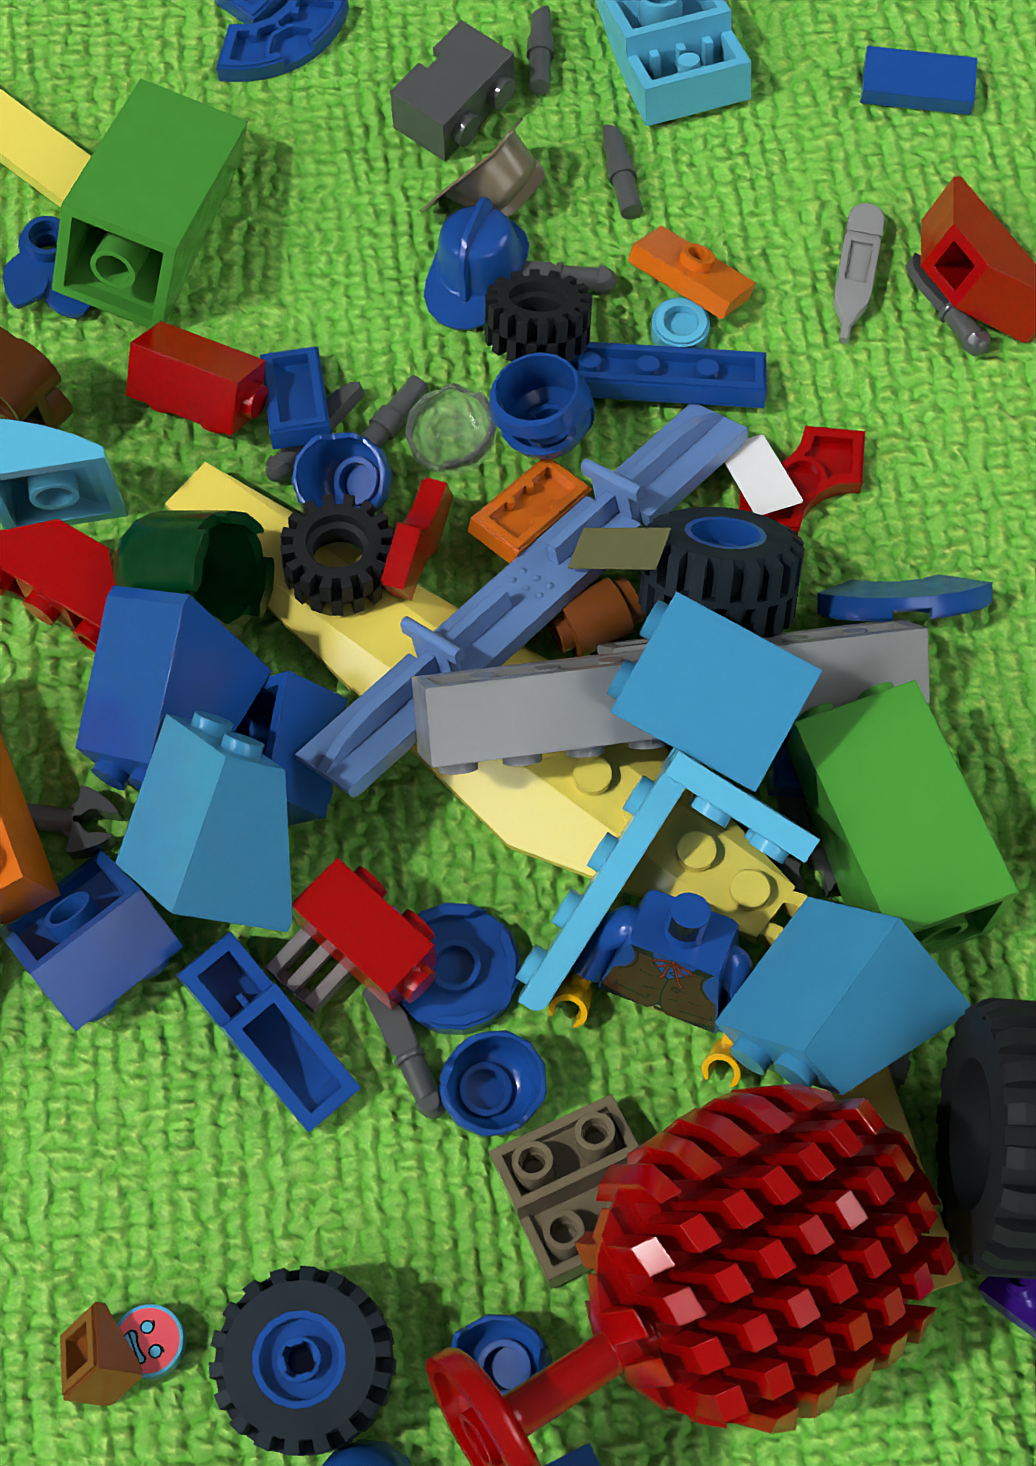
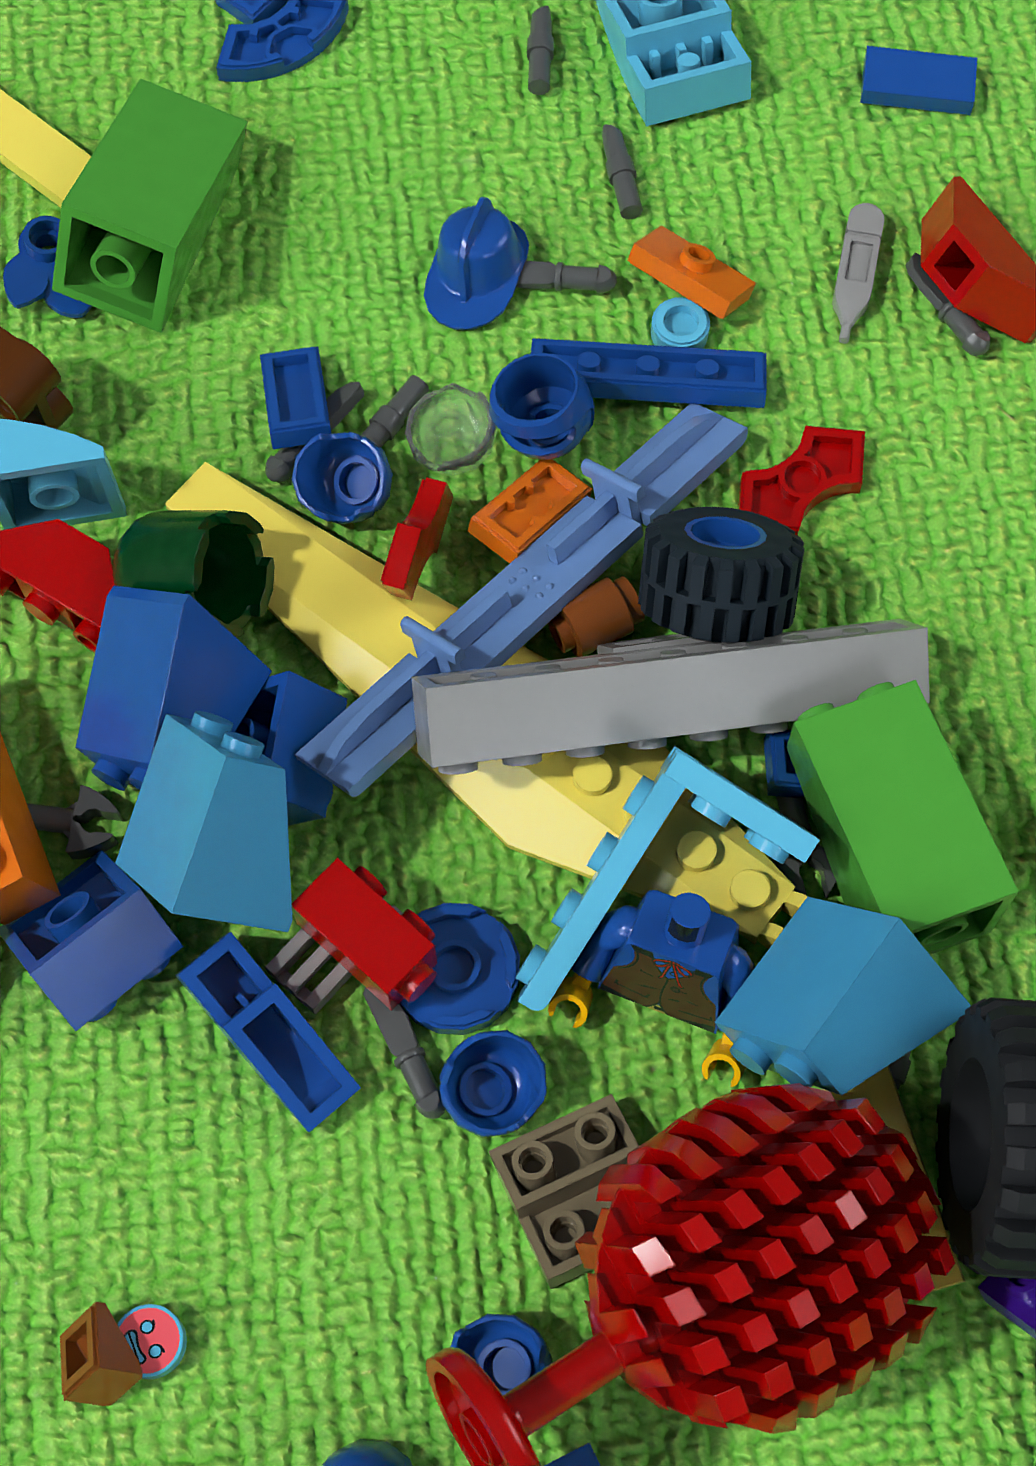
red brick [126,321,268,436] -> none
black wheel [209,1266,397,1456] -> none
black tyre [280,494,394,616] -> none
dark grey brick [390,20,516,161] -> none
dark tan piece [420,118,545,216] -> none
black tyre [484,269,592,361] -> none
olive sticker [568,528,672,570] -> none
dark azure slope [607,591,823,792] -> none
white sticker [724,434,803,515] -> none
blue tile [817,574,992,622] -> none

